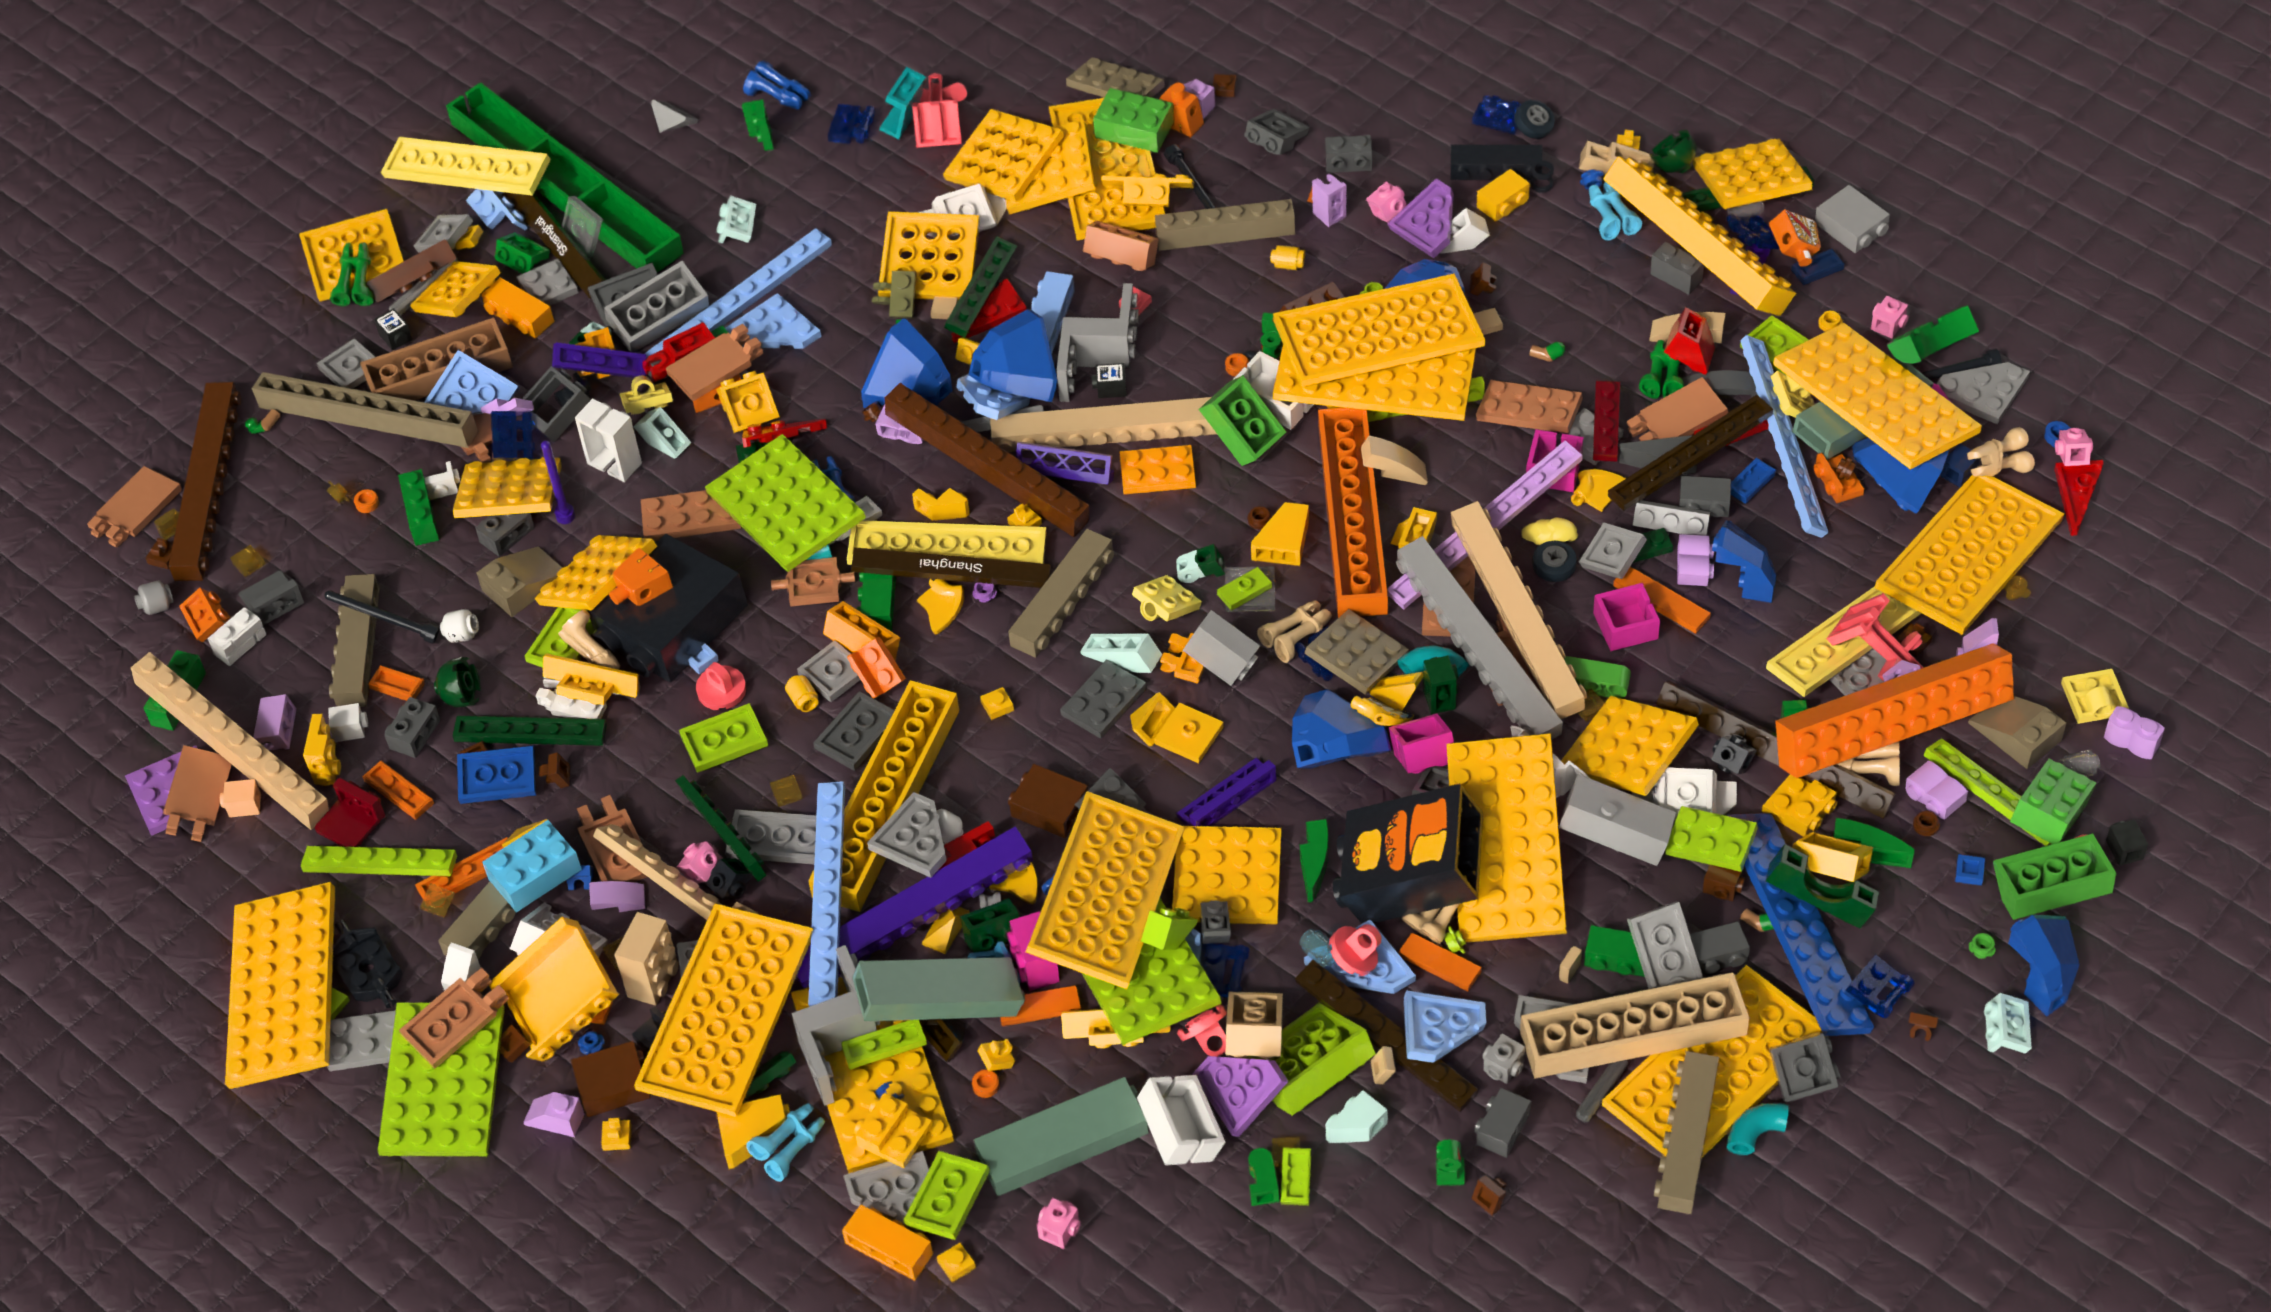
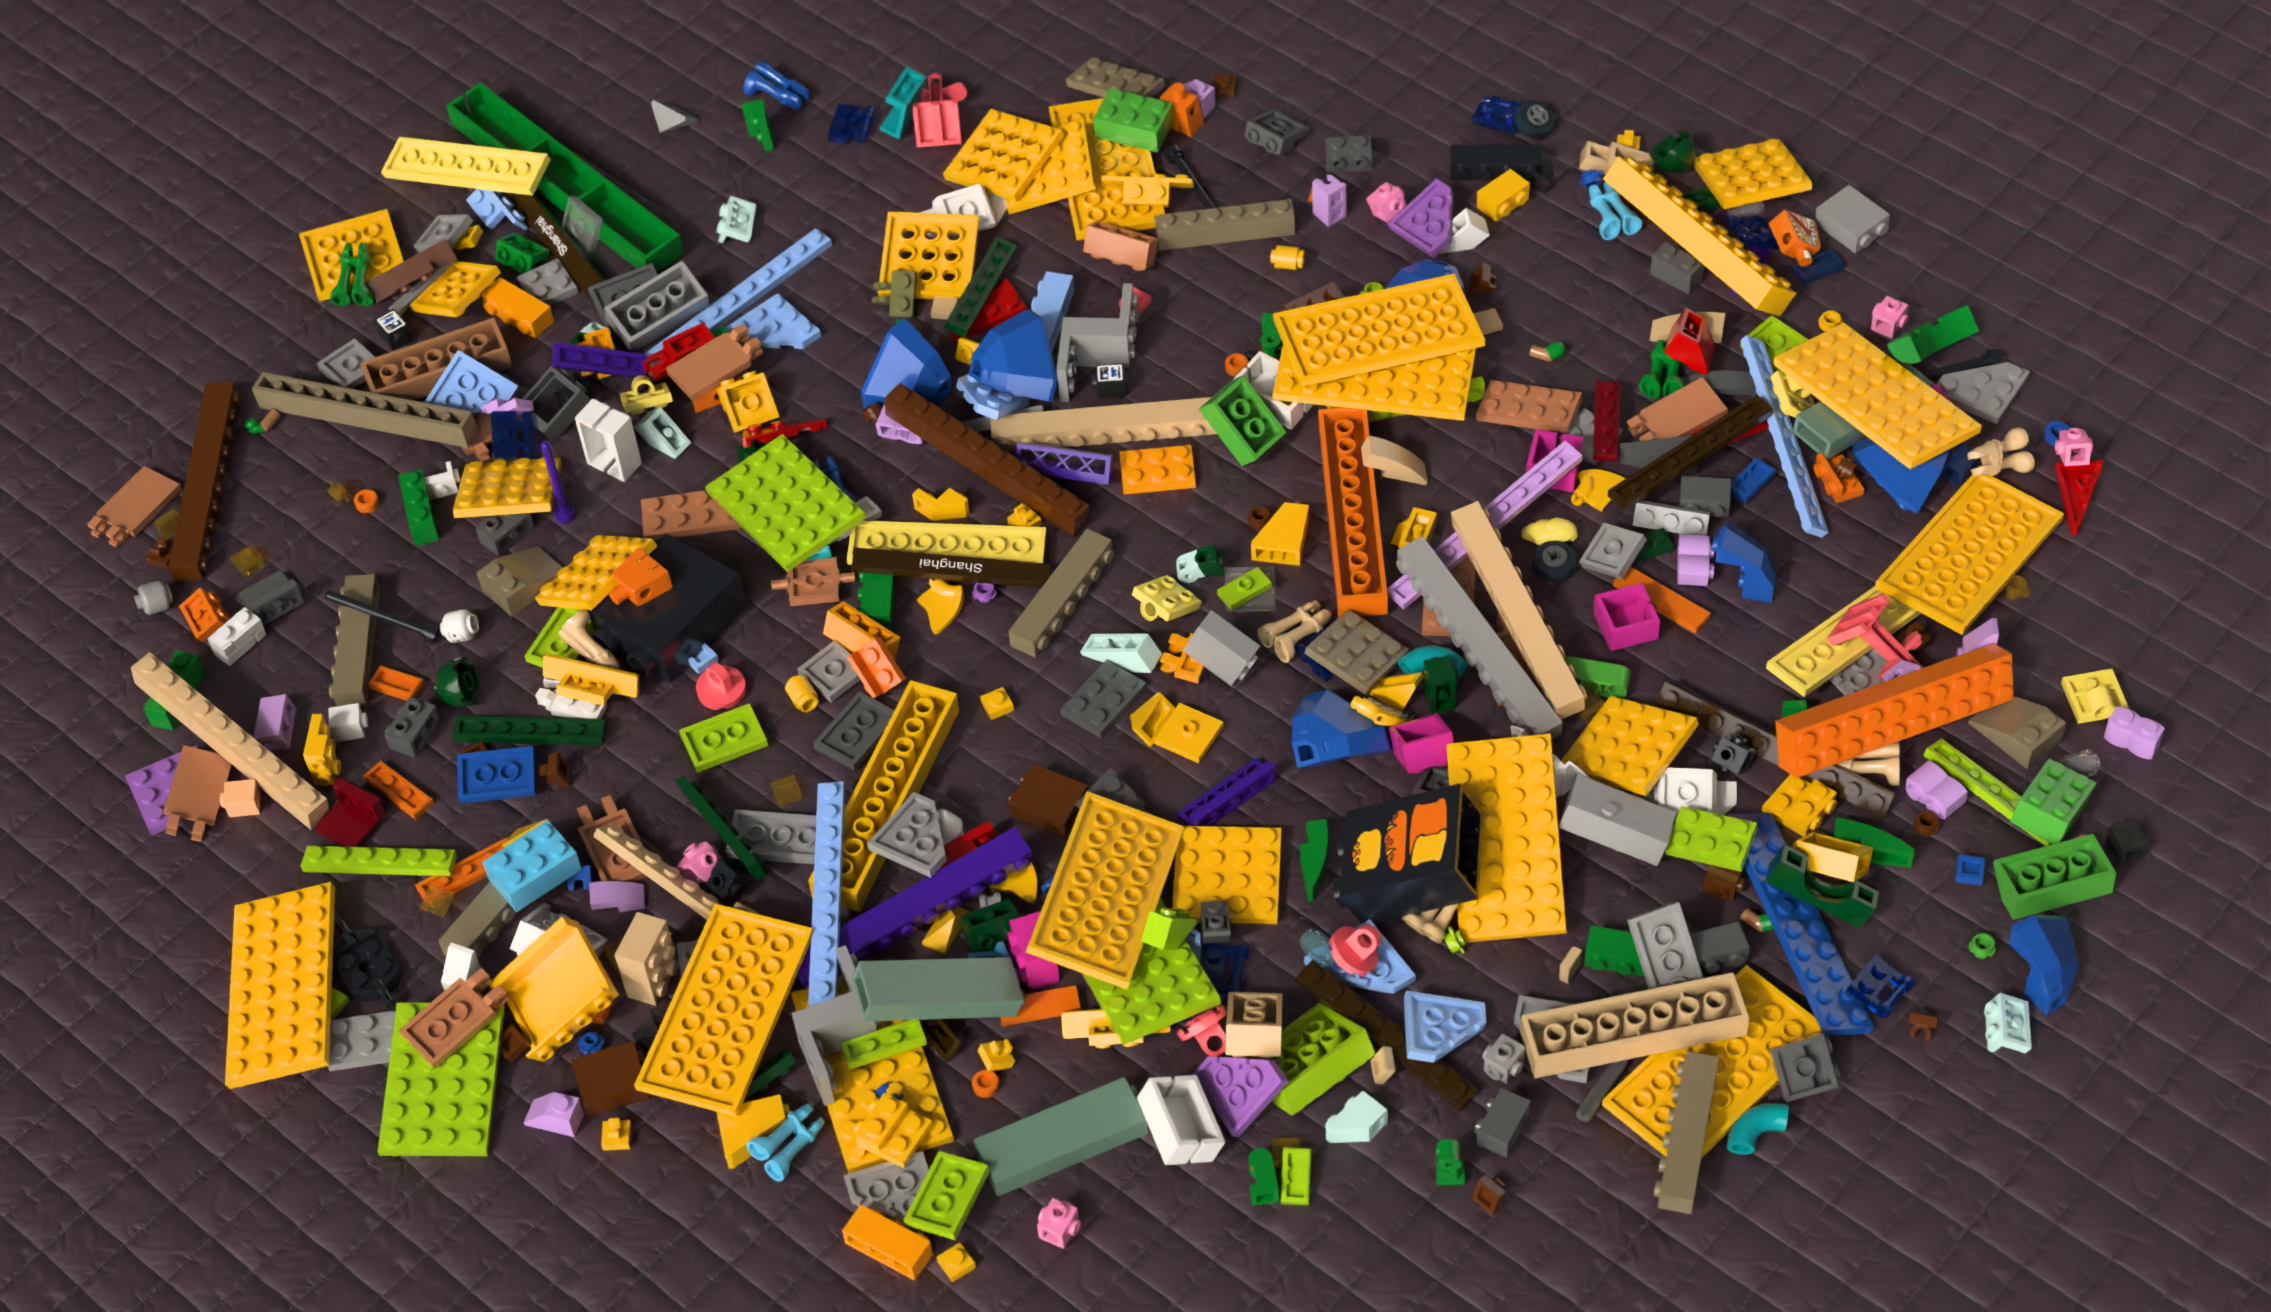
orange tile [1399,933,1482,991] -> none

